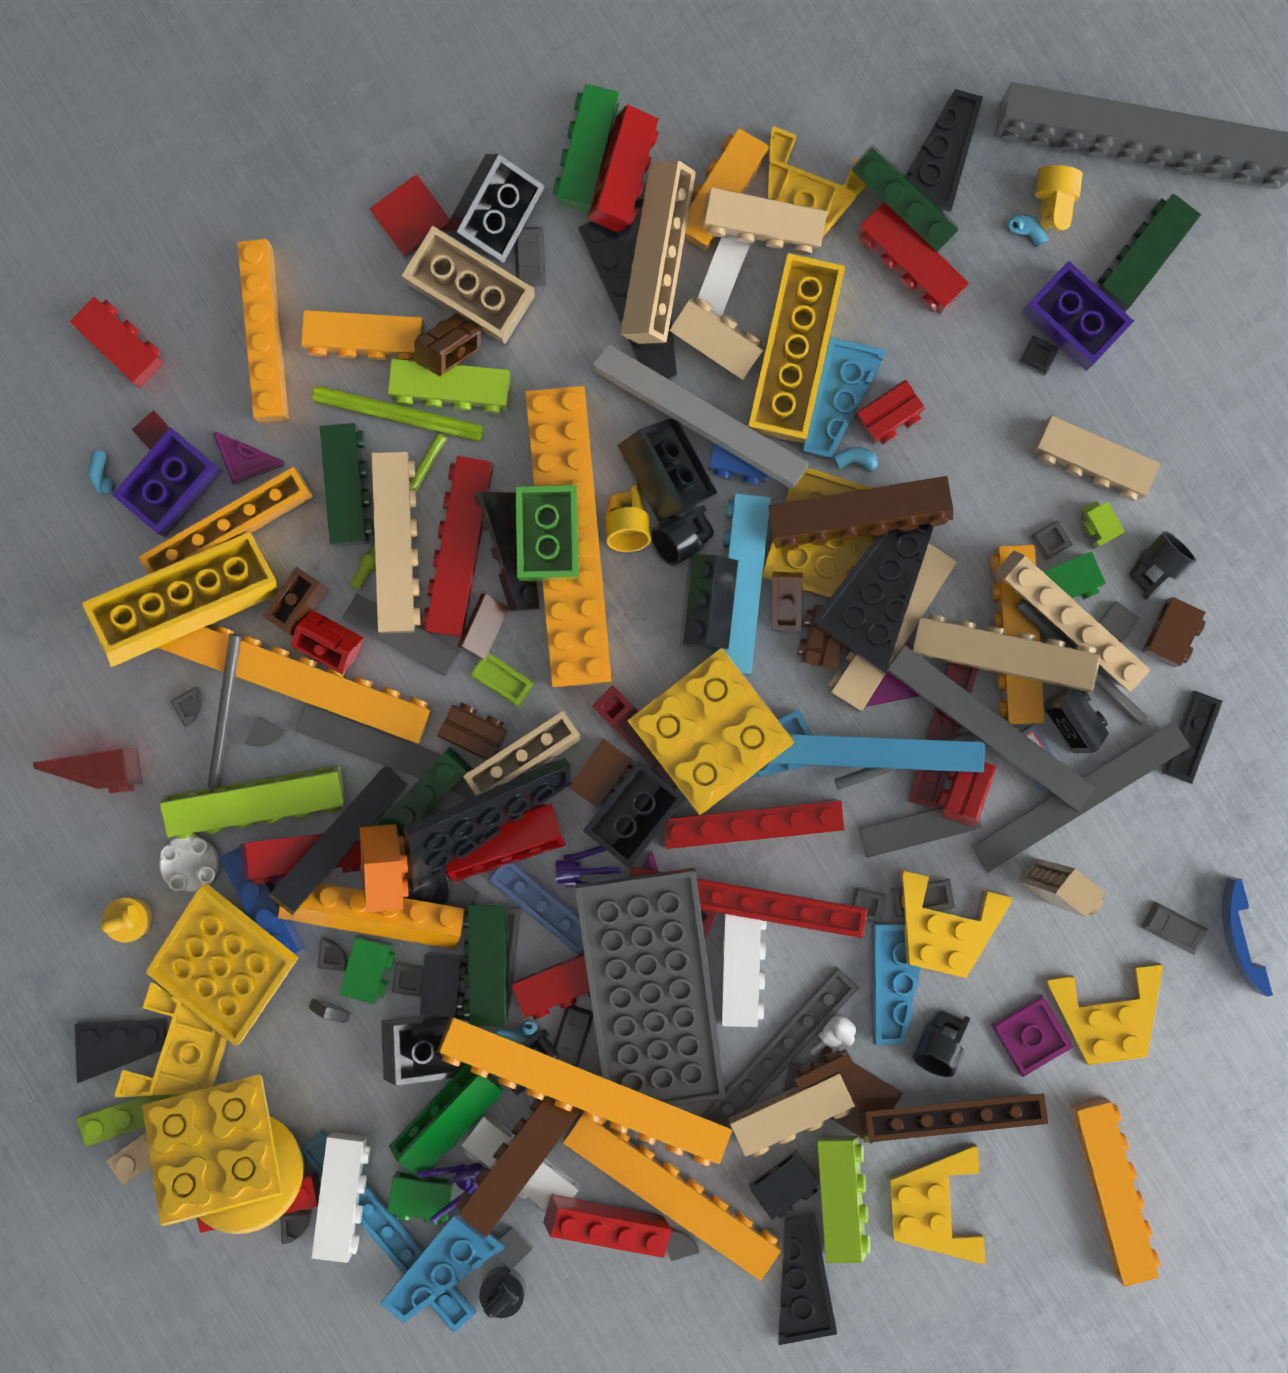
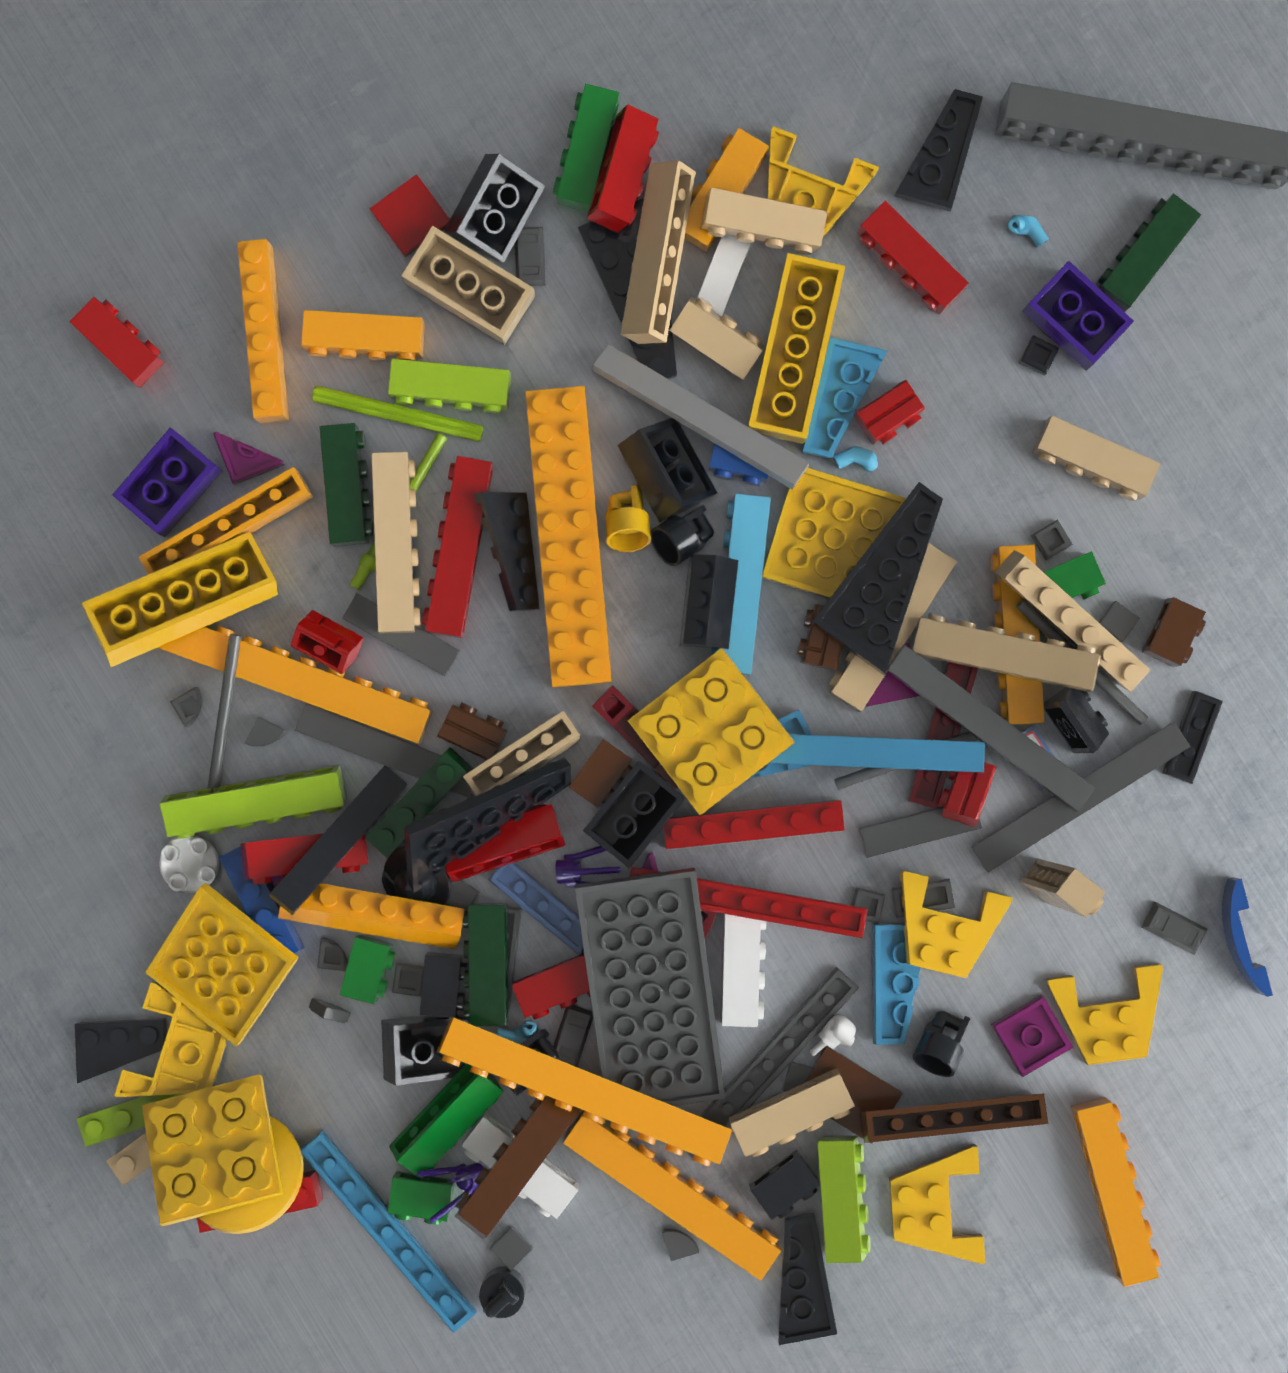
clear red slope [33,749,143,794] -> none
medium azure arm [88,450,115,495] -> none
yellow piece [100,896,153,943] -> none
dark red tile [132,410,170,450] -> none
reddish brown brick [262,567,329,636] -> none
dark grey tile [280,1210,312,1244] -> none
white brick [311,1132,371,1263] -> none
orange brick [359,824,408,913] -> none
dark azure wing [381,1209,505,1323] -> none
reddish brown brick [414,313,481,376] -> none
tile [457,594,509,660] -> none
lime tile [469,653,535,707] -> none
bright green brick [516,485,580,581] -> none
red brick [543,1194,672,1258] -> none
reddish brown brick [768,476,953,550] -> none
reddish brown plate [772,572,803,631] -> none
reddish brown plate [792,1048,854,1090] -> none
dark green brick [851,144,959,252] -> none
yellow piece [1035,165,1083,231] -> none
lime brick [1081,501,1125,549] -> none
black piece [1129,531,1197,600] -> none

